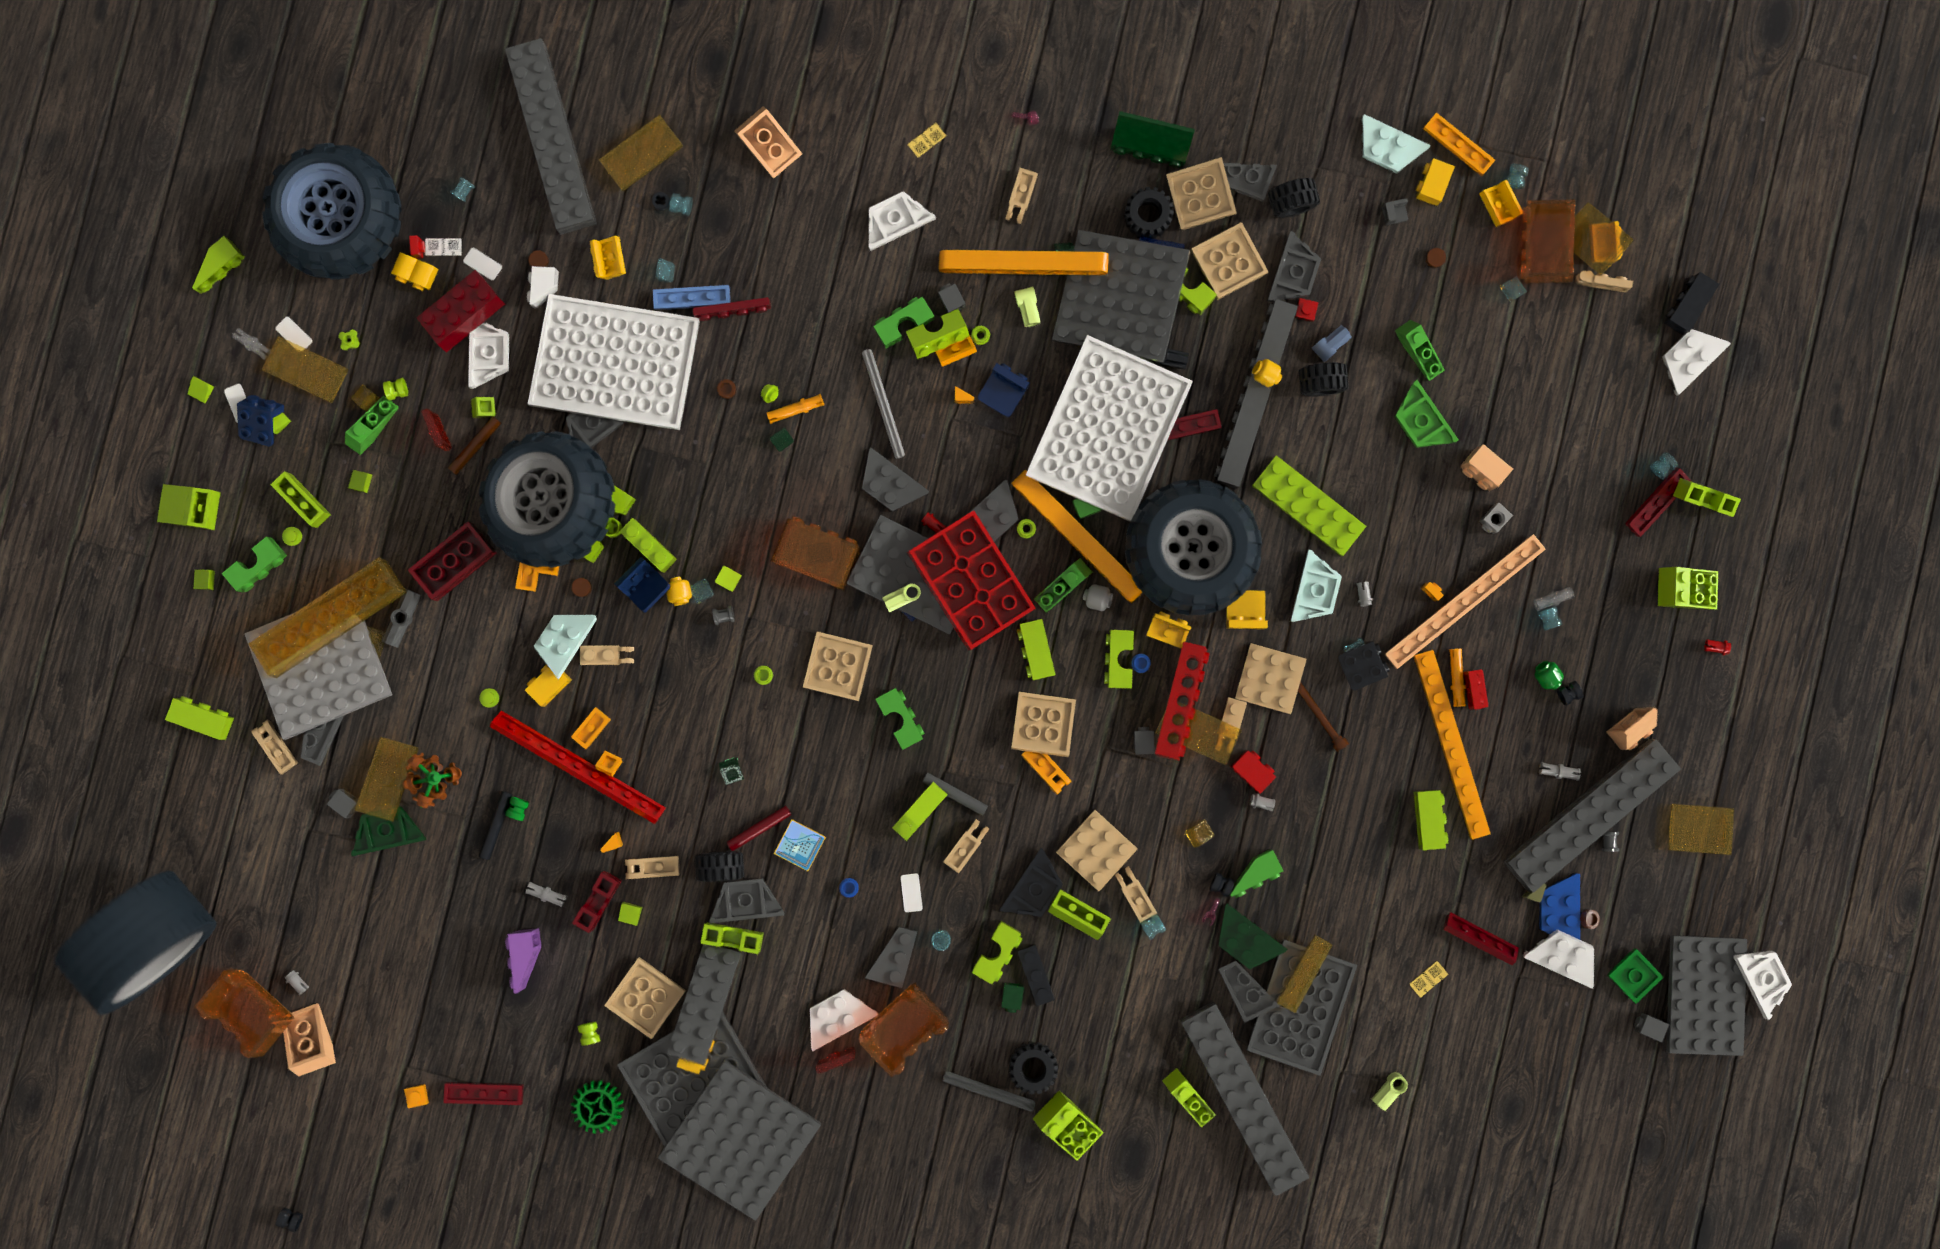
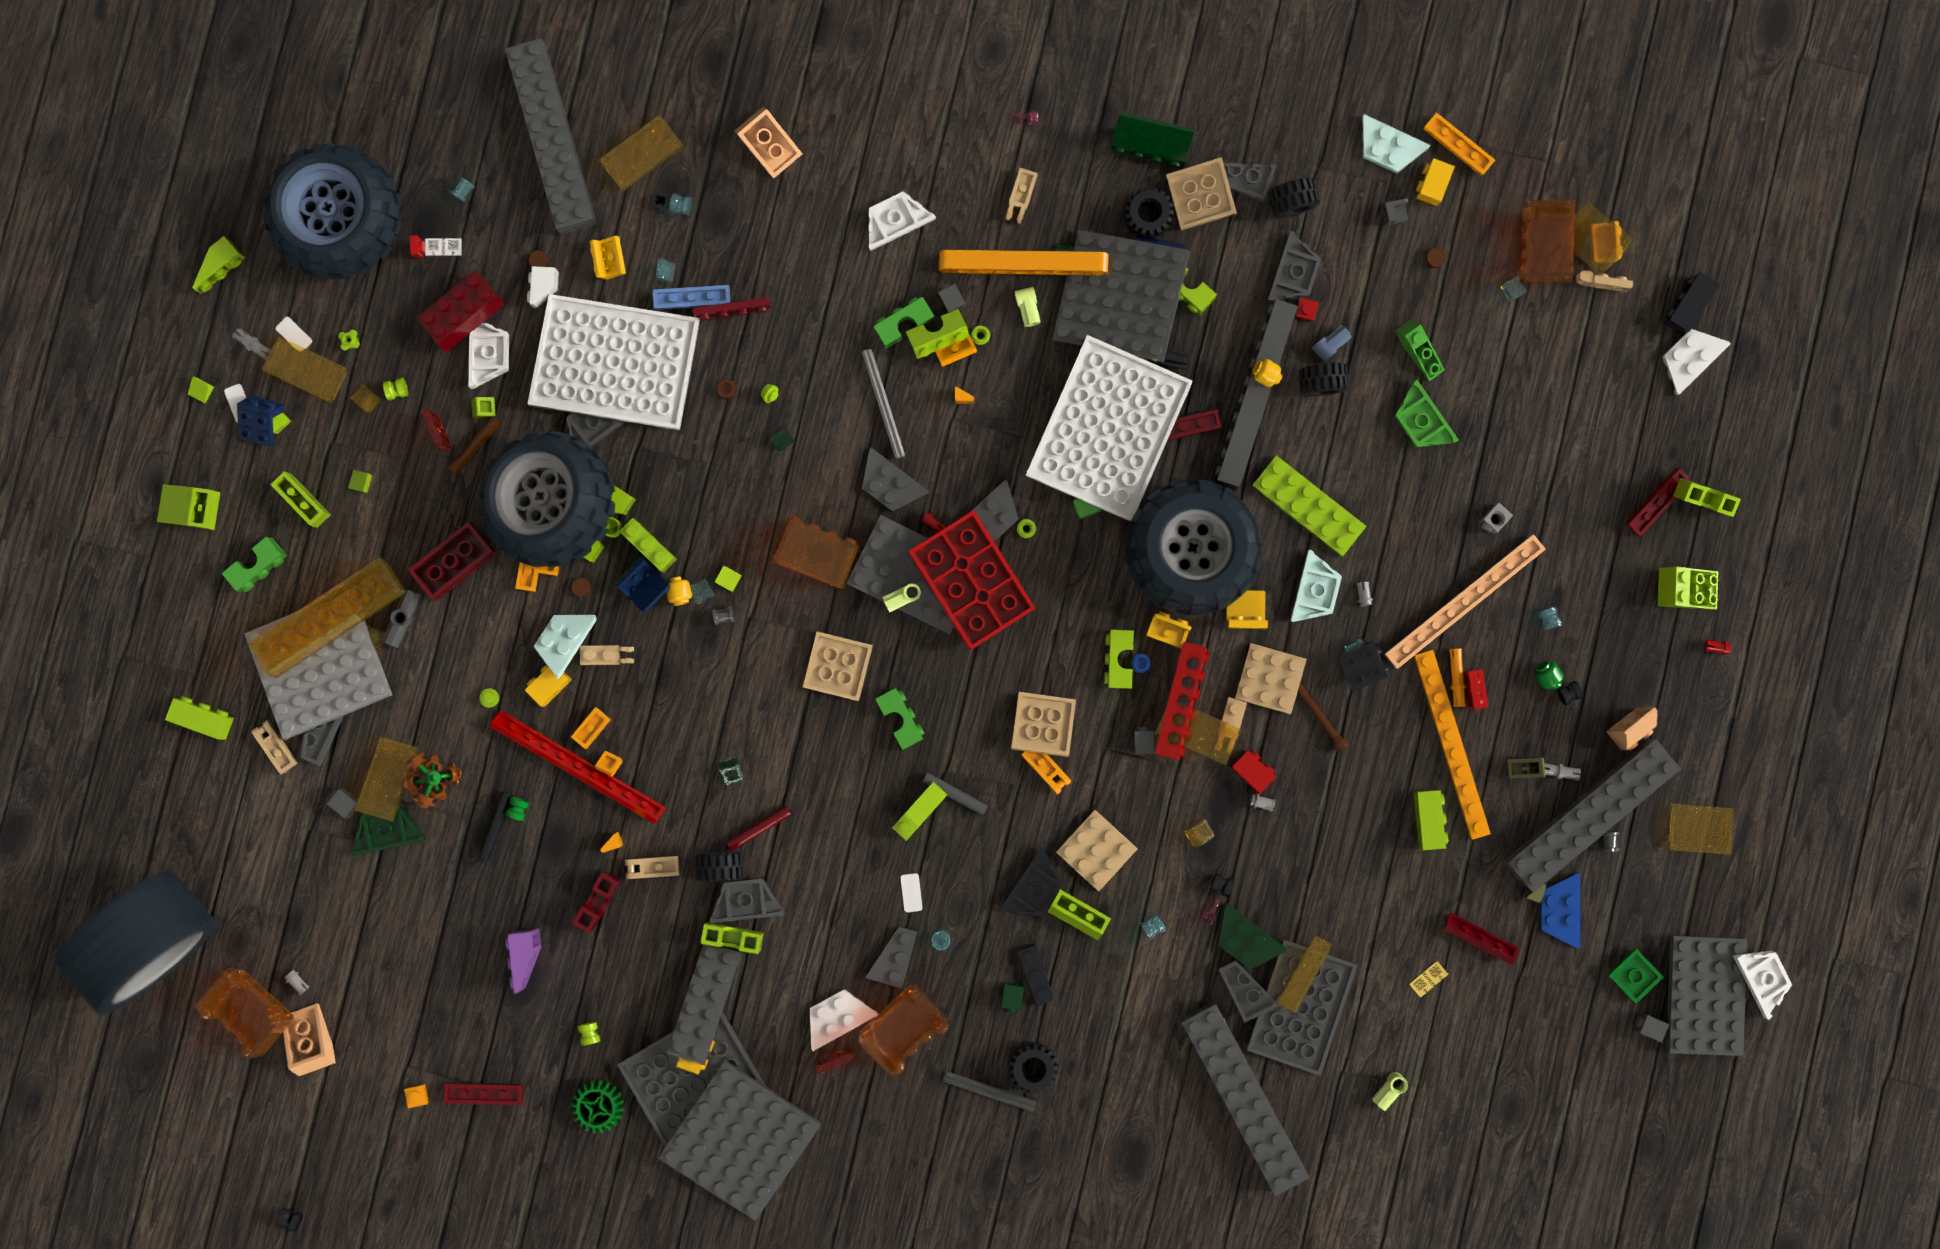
lime slope [193,570,215,590] -> none
lime plate [282,527,302,546] -> none
bright green slope [345,396,399,455] -> none
yellow brick [391,252,438,291] -> none
white sticker [463,248,502,280] -> none
light grey pin [525,882,566,907] -> none
tan plate [604,957,686,1039] -> none
lime slope [618,902,642,926] -> none
lime plate [754,666,773,685] -> none
light orange pin [766,394,824,424] -> none
piece [774,819,826,871] -> none
blue plate [839,878,859,898] -> none
clear yellow sticker [908,123,946,157] -> none
tan hinge [943,819,989,873] -> none
lime arch [972,921,1023,984] -> none
dark blue bracket [978,363,1029,417] -> none
light orange beam [1011,470,1142,603] -> none
lime brick [1017,619,1055,681] -> none
lime slope [1033,1090,1104,1161] -> none
bright green slope [1034,558,1093,613] -> none
light grey head [1083,584,1113,611] -> none
tan hinge [1115,867,1157,923] -> none
lime slope [1162,1068,1216,1128] -> none
tan plate [1191,222,1268,300] -> none
bright green slope [1229,849,1283,898] -> none
light orange plate [1421,582,1444,602] -> none
light nougat brick [1460,444,1513,491] -> none
yellow bracket [1479,180,1523,227] -> none
clear light blue wheel [1506,164,1529,189] -> none
white wing [1523,930,1594,988] -> none
clear pin [1533,587,1574,611] -> none
reddish brown tile [1580,909,1600,929] -> none
clear light blue wheel [1650,452,1678,479] -> none
none -> olive slope [1507,757,1546,779]

